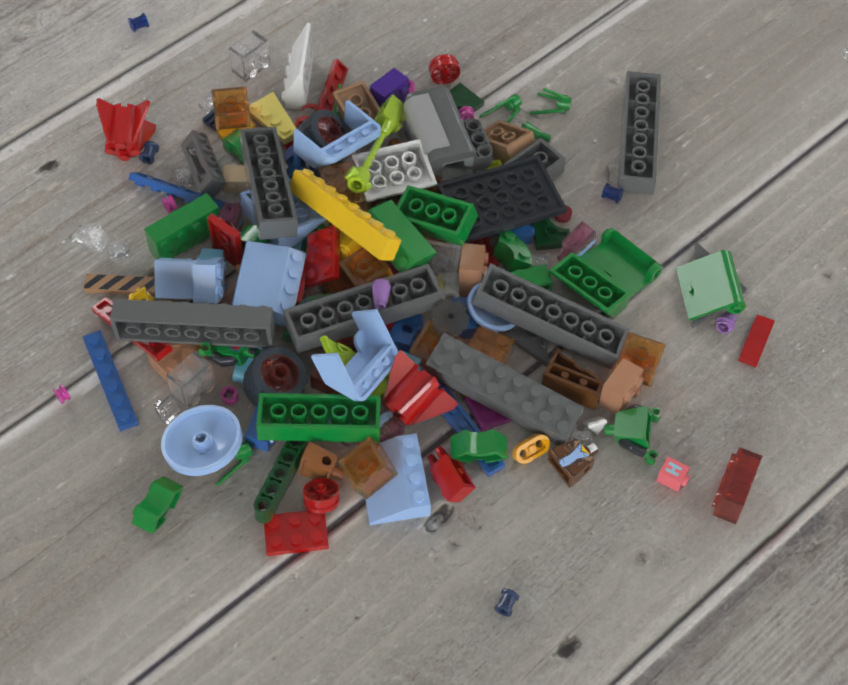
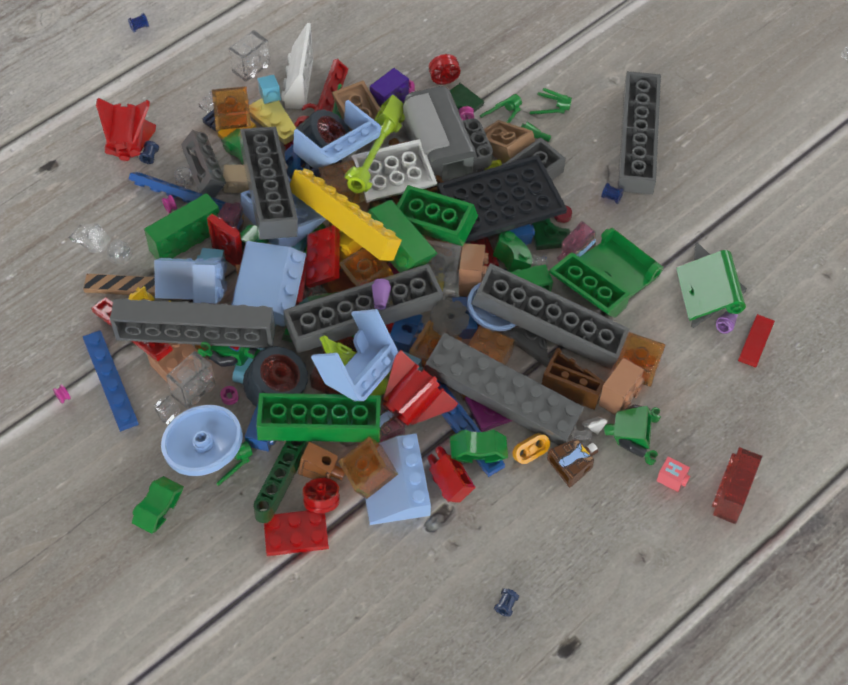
none -> medium azure brick [257,75,281,104]

